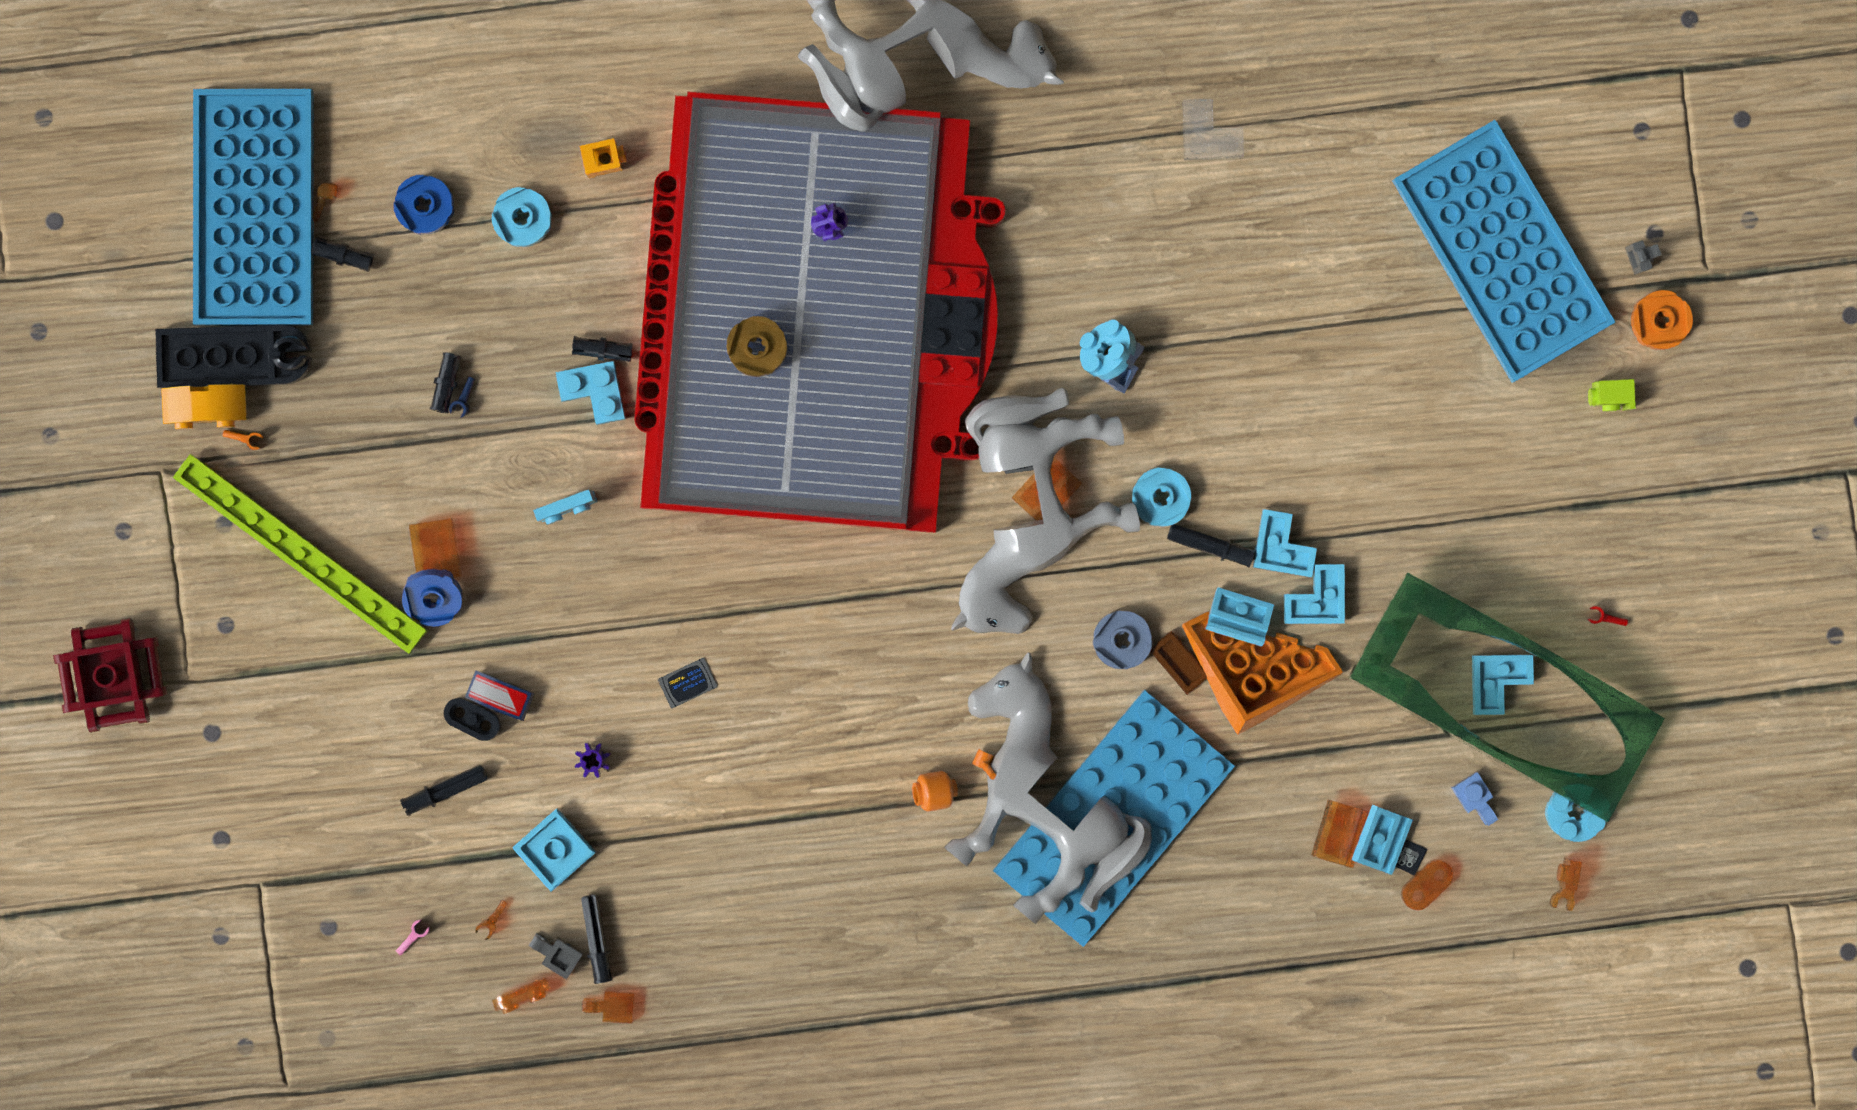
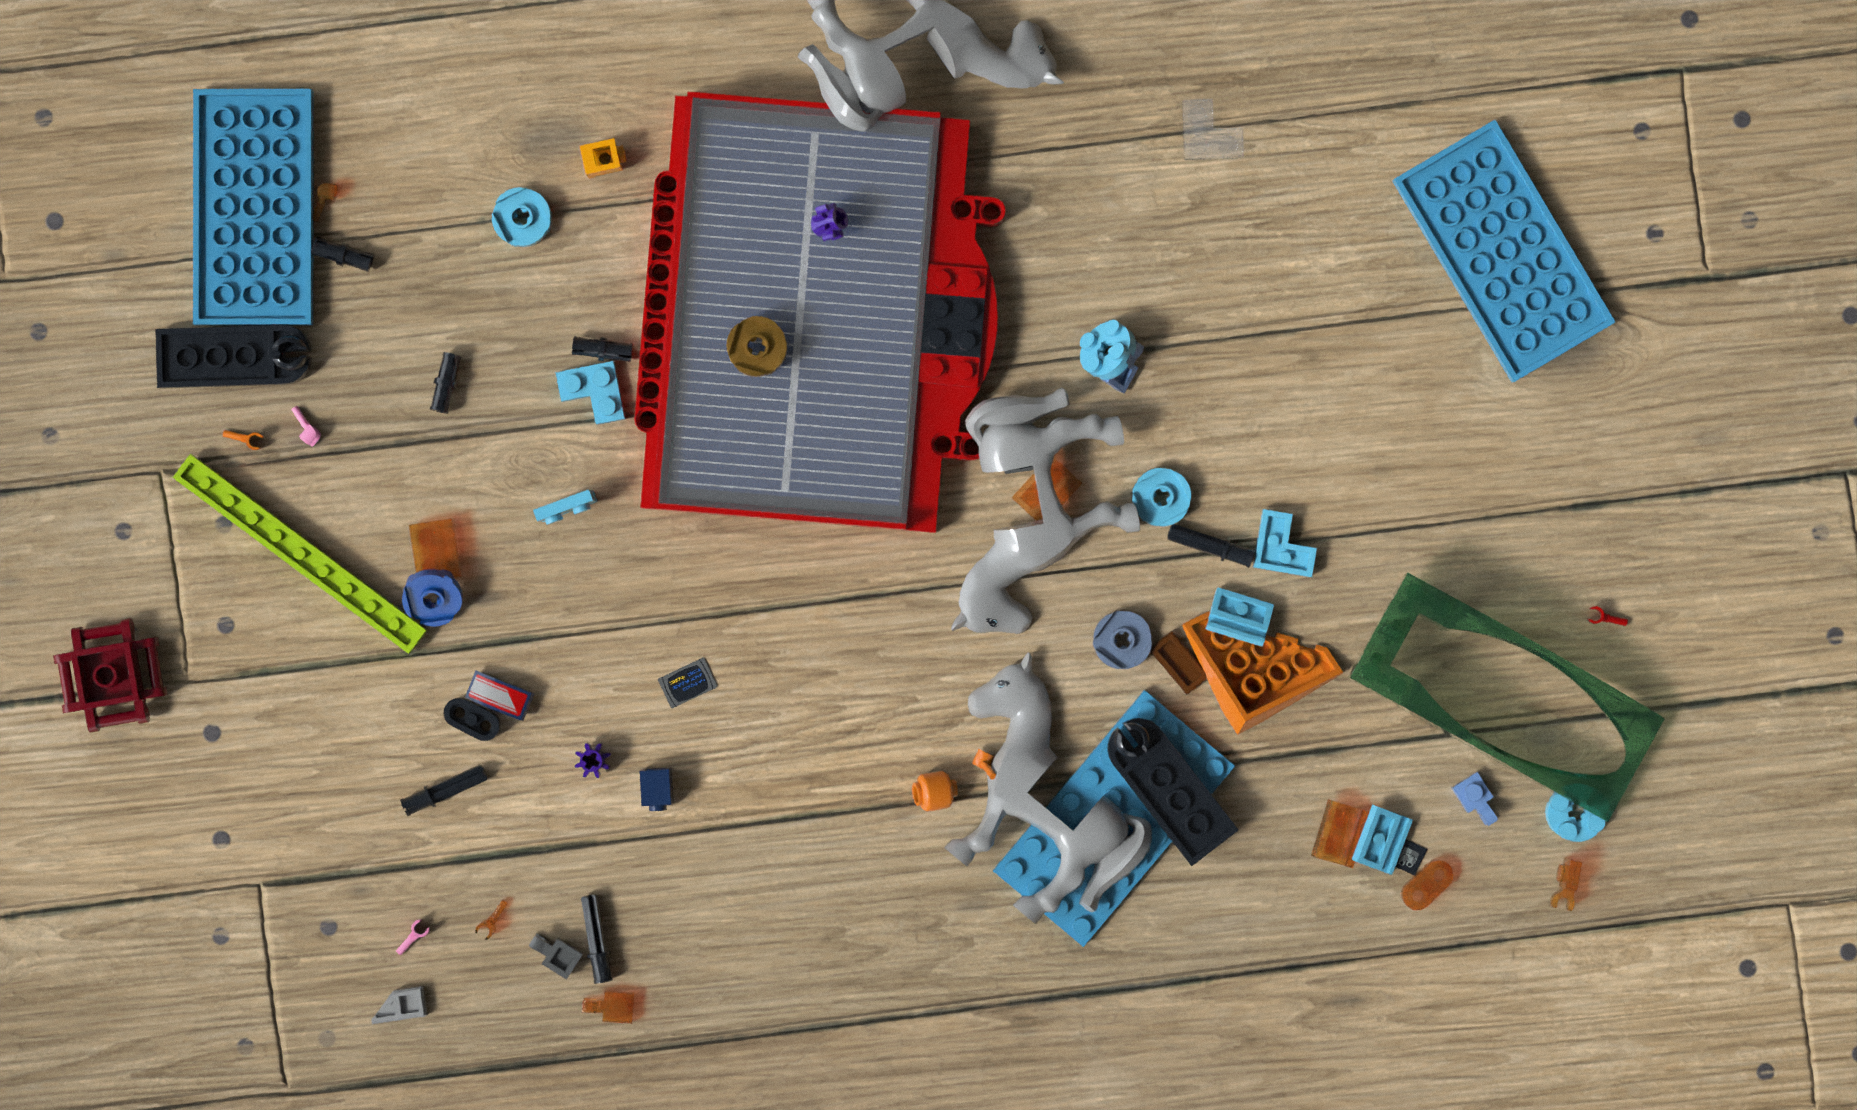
light orange brick [162,384,247,429] -> none
blue plate [394,175,454,235] -> none
dark blue hand [449,377,475,418] -> none
clear orange plate [491,977,550,1014] -> none
medium azure plate [512,808,596,892] -> none
medium azure plate [1284,564,1345,624] -> none
medium azure plate [1472,655,1534,715] -> none
lime brick [1588,379,1636,412] -> none
dark grey plate [1625,240,1662,275] -> none
orange plate [1631,290,1693,350] -> none
none -> bright pink hand [292,406,321,447]
none -> light grey tile [371,986,428,1024]
none -> dark blue brick [639,767,674,811]
none -> black plate [1107,718,1238,866]

